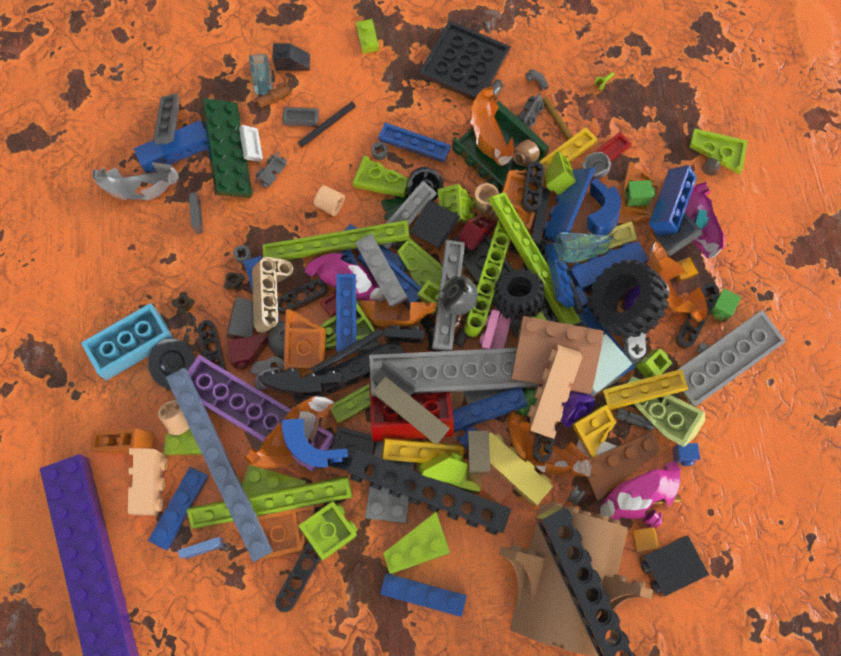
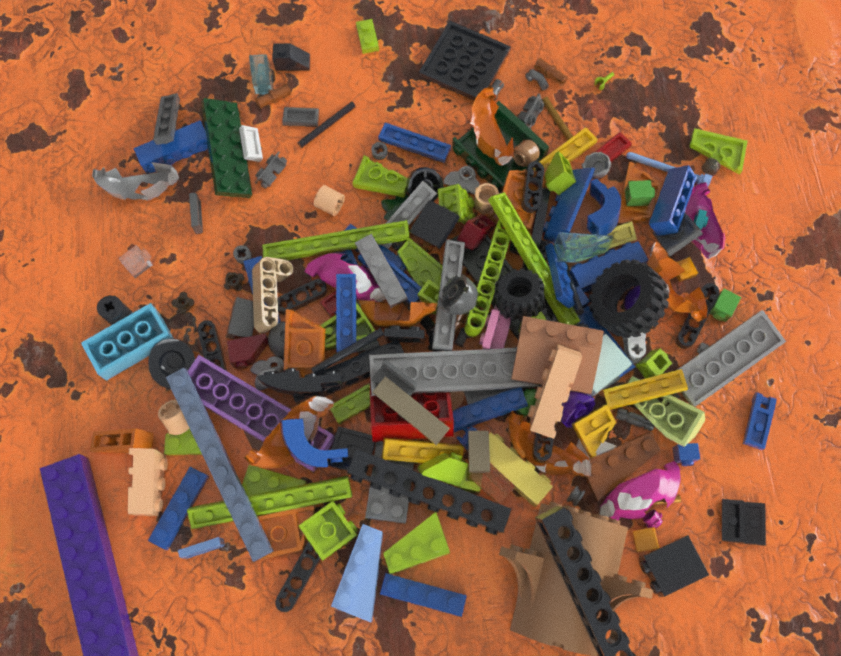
none -> black piece [97,295,132,325]
none -> clear brick [118,245,153,278]
none -> light blue wedge [331,524,384,622]
none -> light grey plate [444,166,479,194]
none -> dark orange pin [534,58,568,86]
none -> light blue piece [626,152,712,186]
none -> black slope [722,499,766,546]
none -> blue plate [742,392,776,450]

